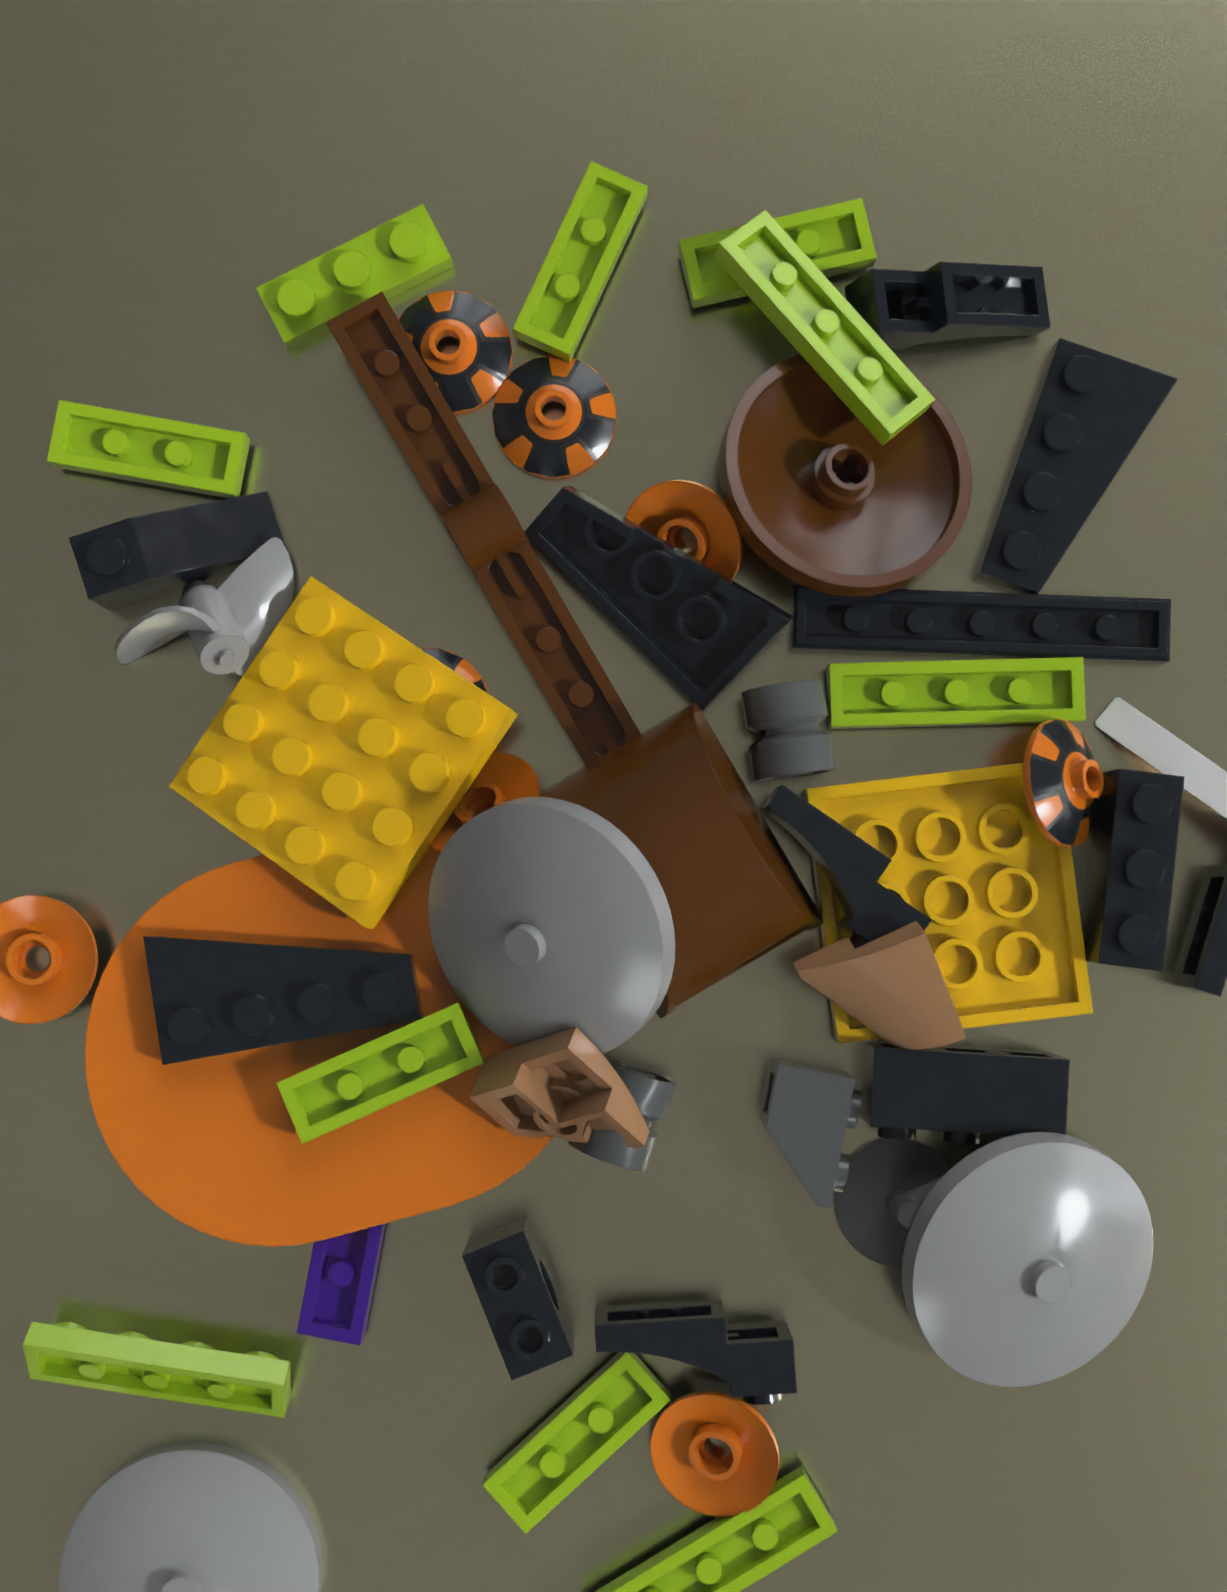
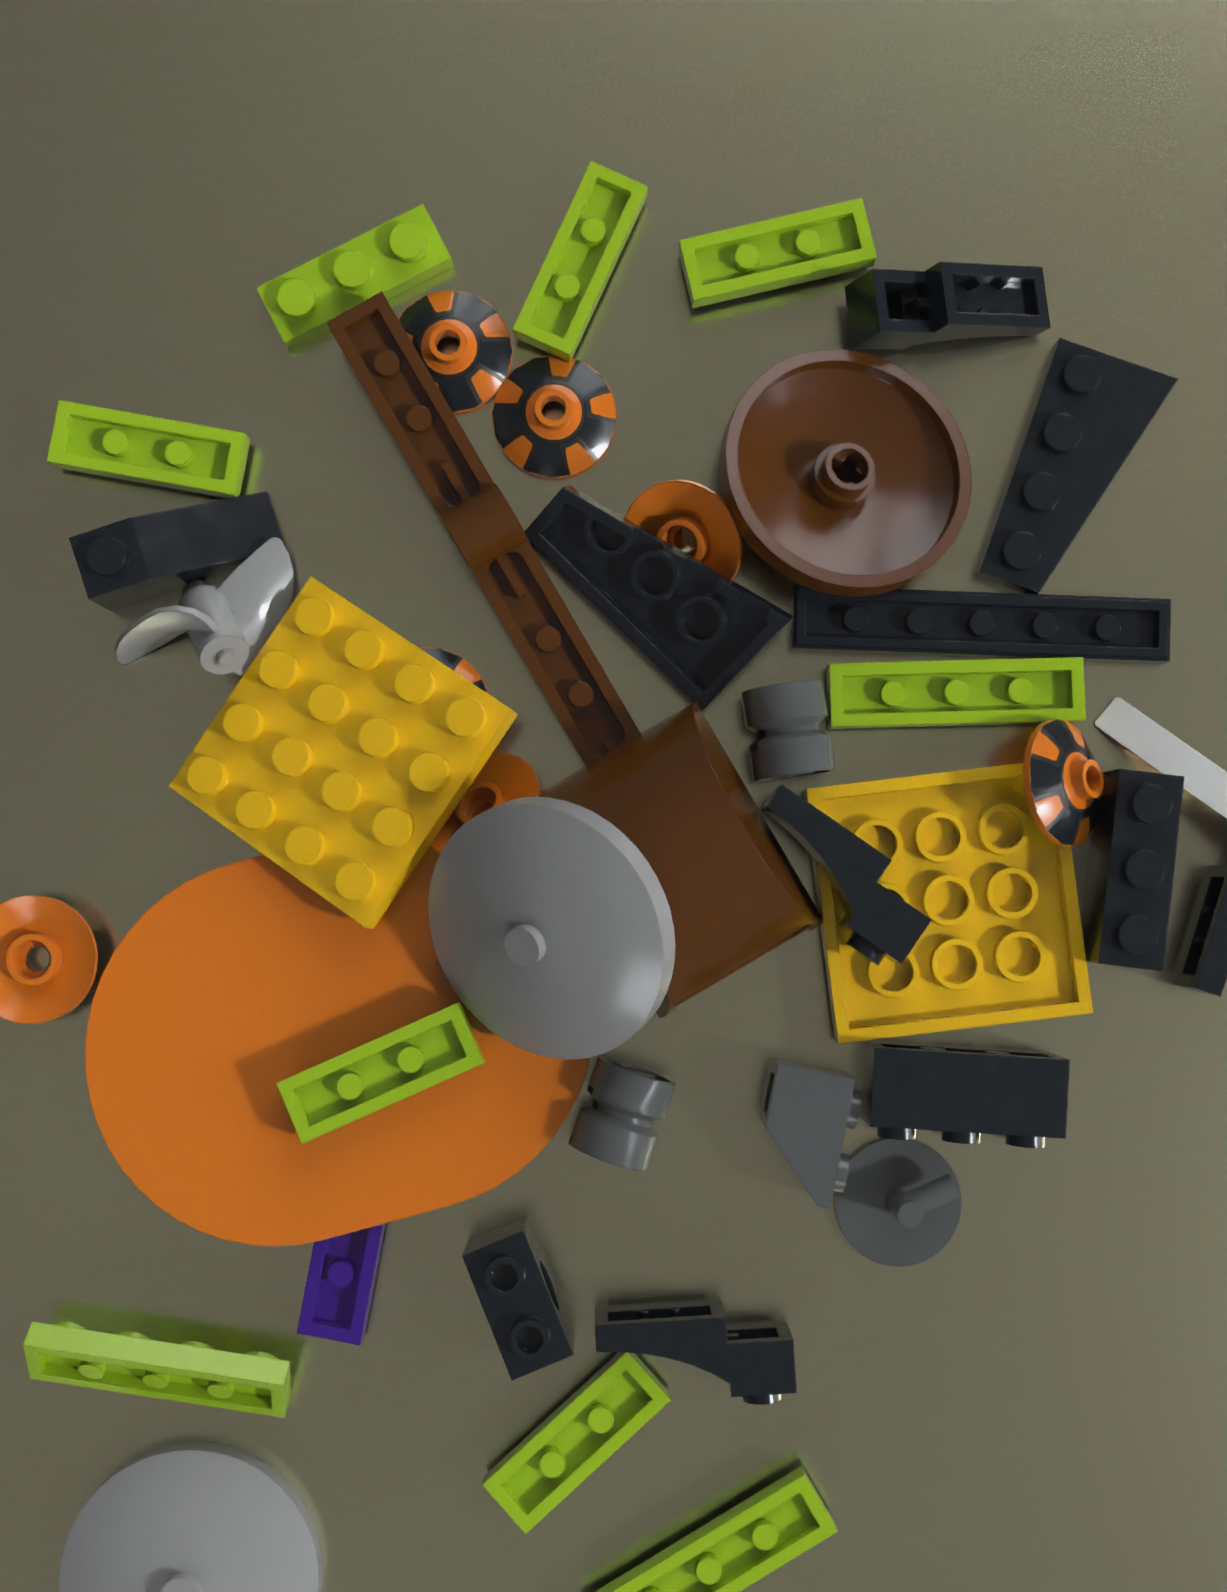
black wing [143,936,423,1065] -> none
medium nougat slope [469,1027,649,1148] -> none
orange dish [650,1391,780,1517] -> none
lime plate [713,210,935,446] -> none
medium nougat slope [793,921,967,1050] -> none
light grey dish [902,1132,1154,1387] -> none

